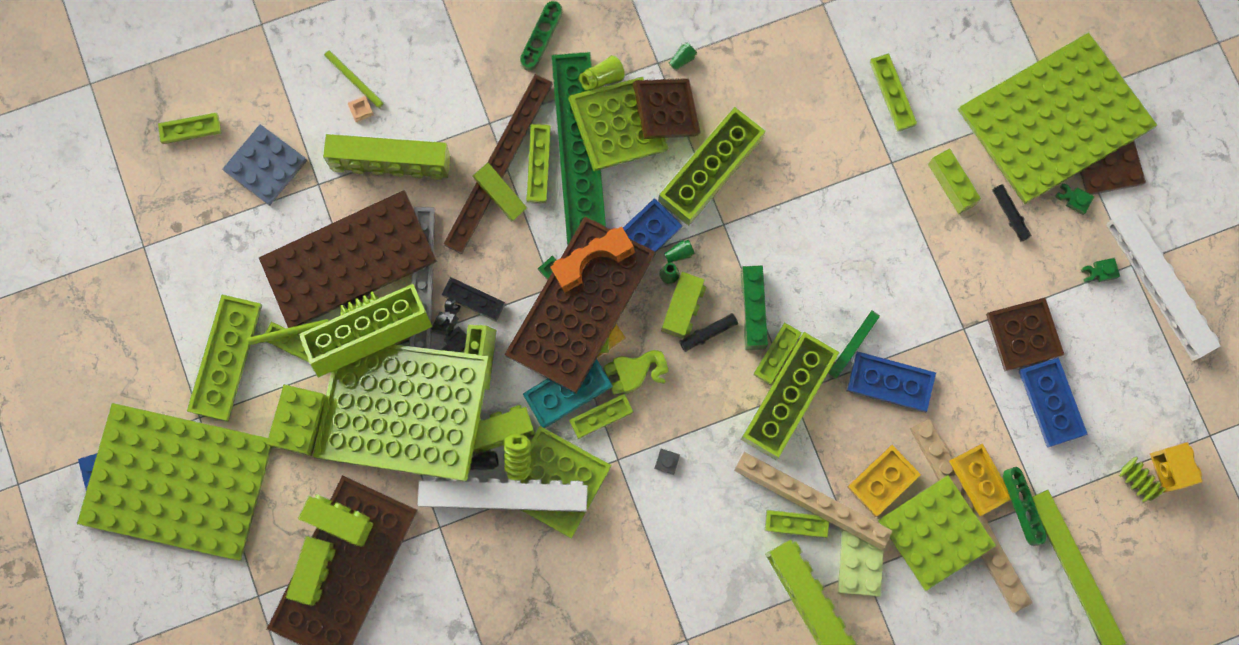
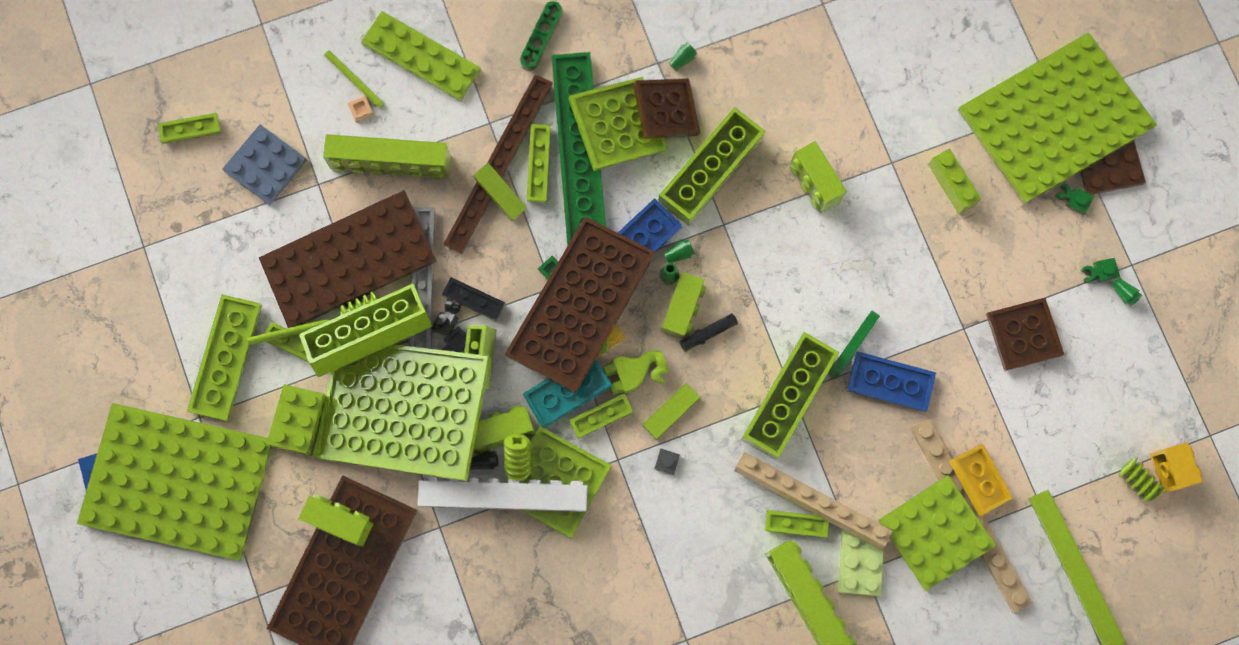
lime brick [286,536,335,605] -> none
orange arch [551,226,635,292] -> none
lime plant [579,55,625,91] -> none
green arch [741,265,768,350] -> none
lime plate [753,322,802,385] -> none
yellow plate [847,445,921,517] -> none
lime plate [870,53,917,132] -> none
black pin [992,184,1032,242] -> none
green beam [1003,467,1047,546] -> none
blue plate [1019,357,1088,448] -> none
white brick [1106,208,1220,361] -> none
none -> lime plate [361,11,481,102]
none -> lime tile [642,383,701,440]
none -> lime brick [790,141,847,213]
none -> green cone [1111,277,1142,307]

